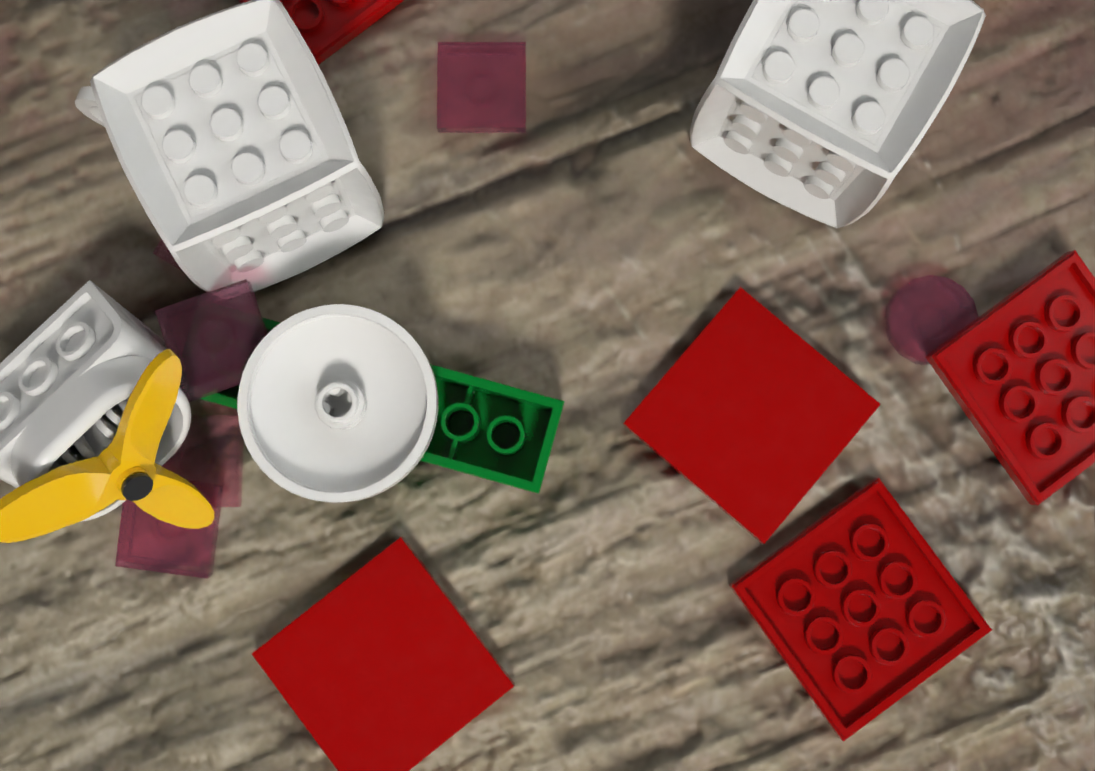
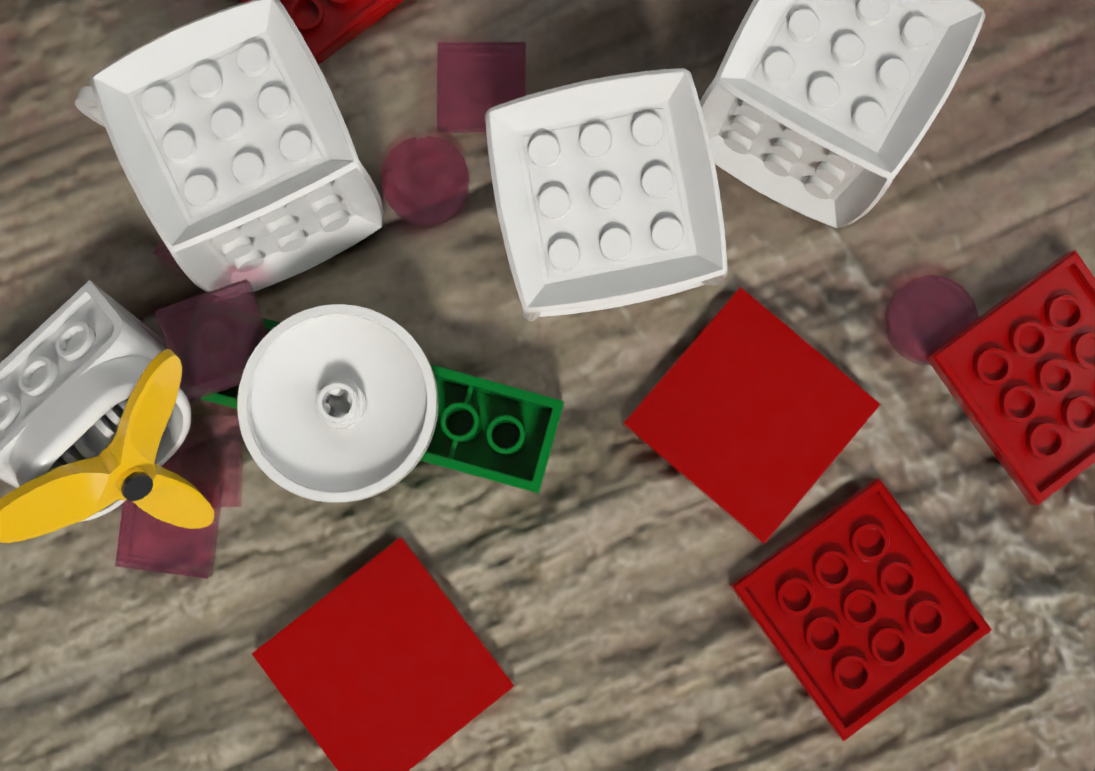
none -> clear pink tile [381,136,470,226]
none -> white piece [484,68,728,322]

